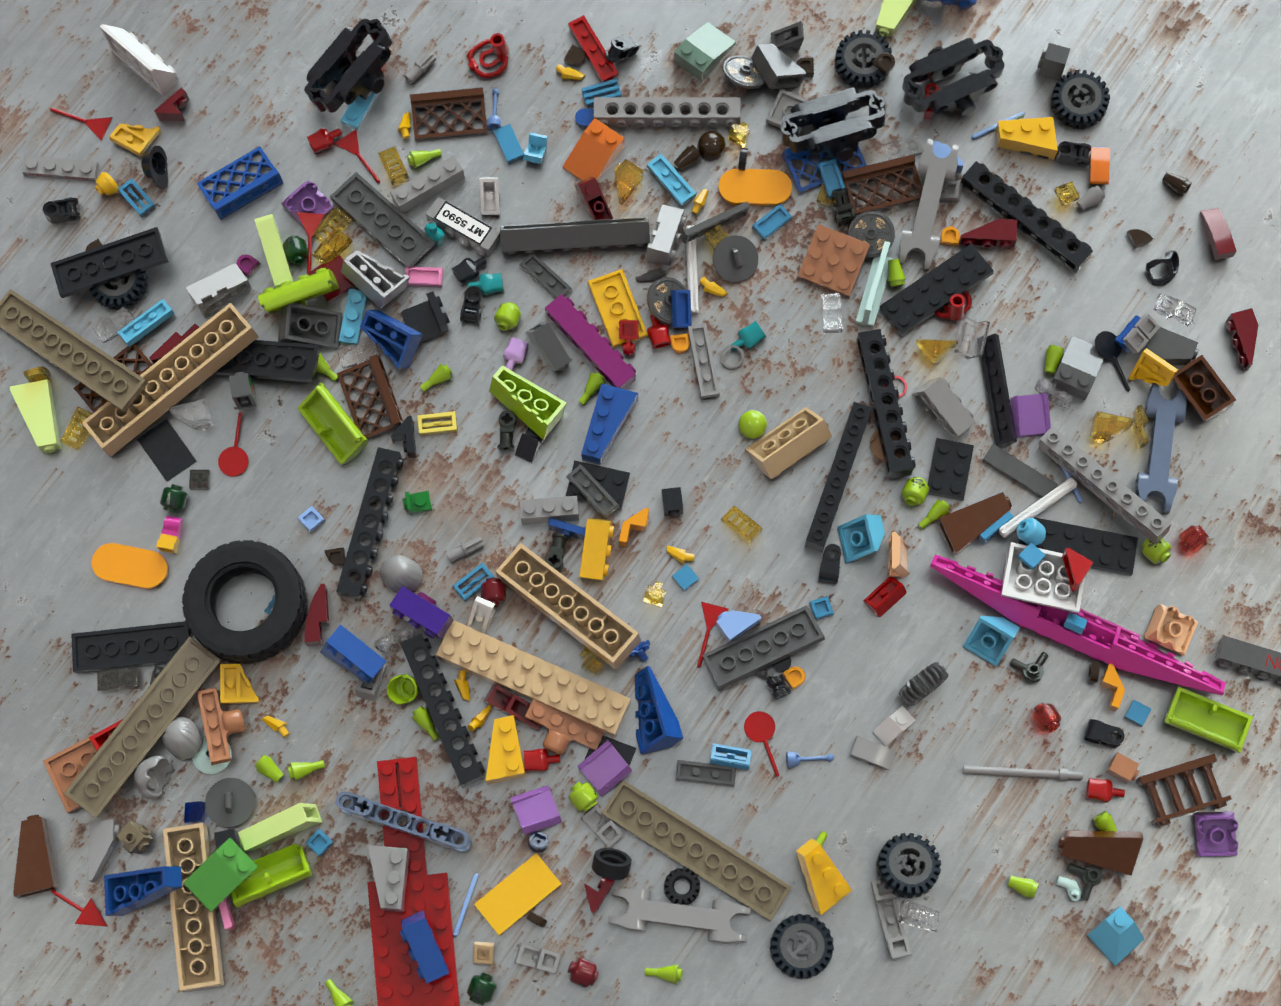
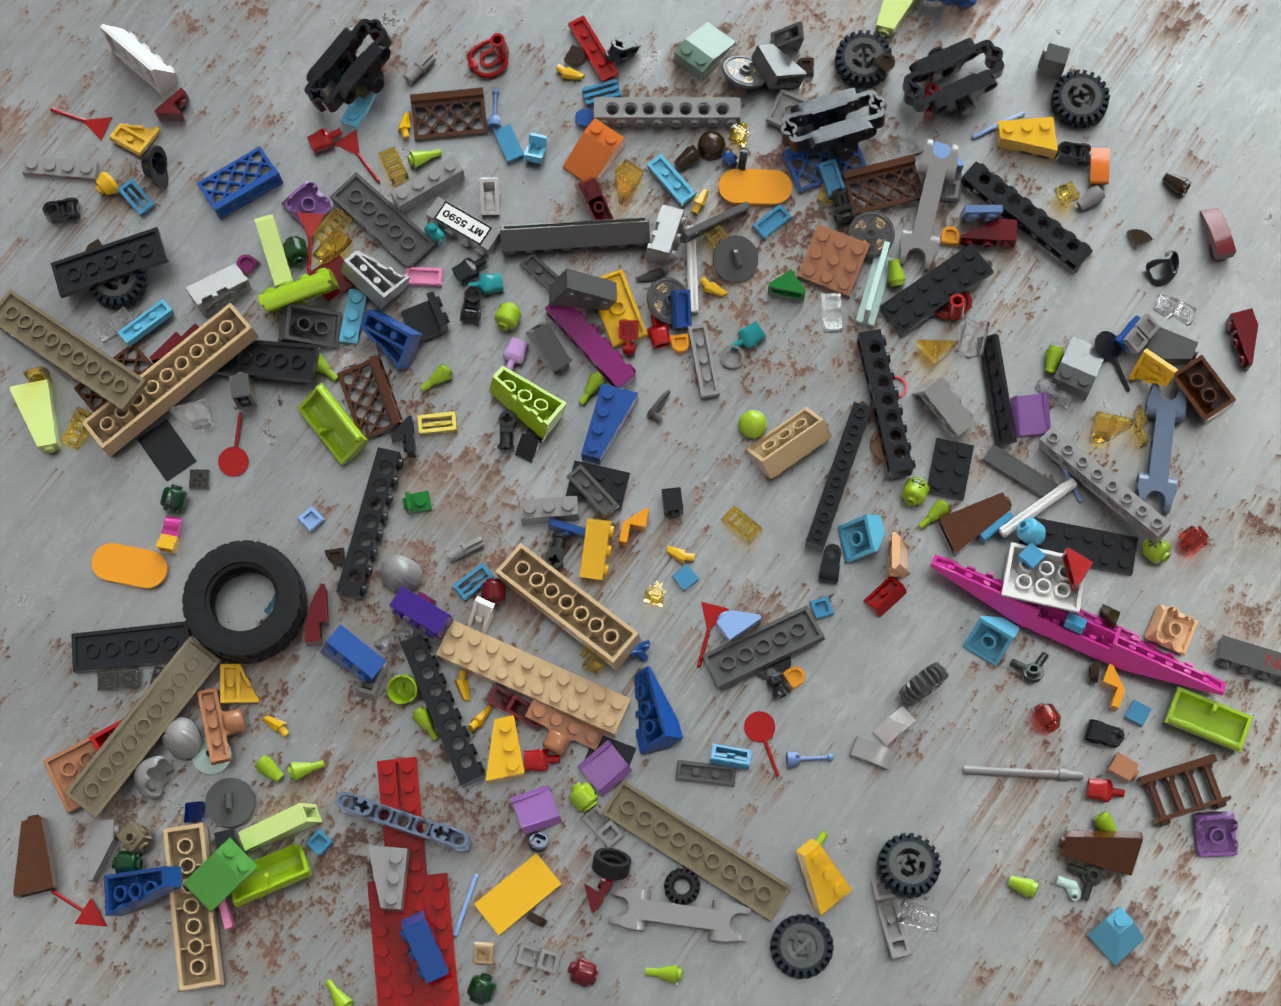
none -> dark green head [112,850,143,873]
none -> dark grey wedge [549,268,617,310]
none -> dark grey bar [647,390,670,423]
none -> blue plate [721,151,738,167]
none -> green slope [768,270,806,300]
none -> medium blue plate [960,205,1003,223]
none -> dark brown tile [1100,604,1120,628]

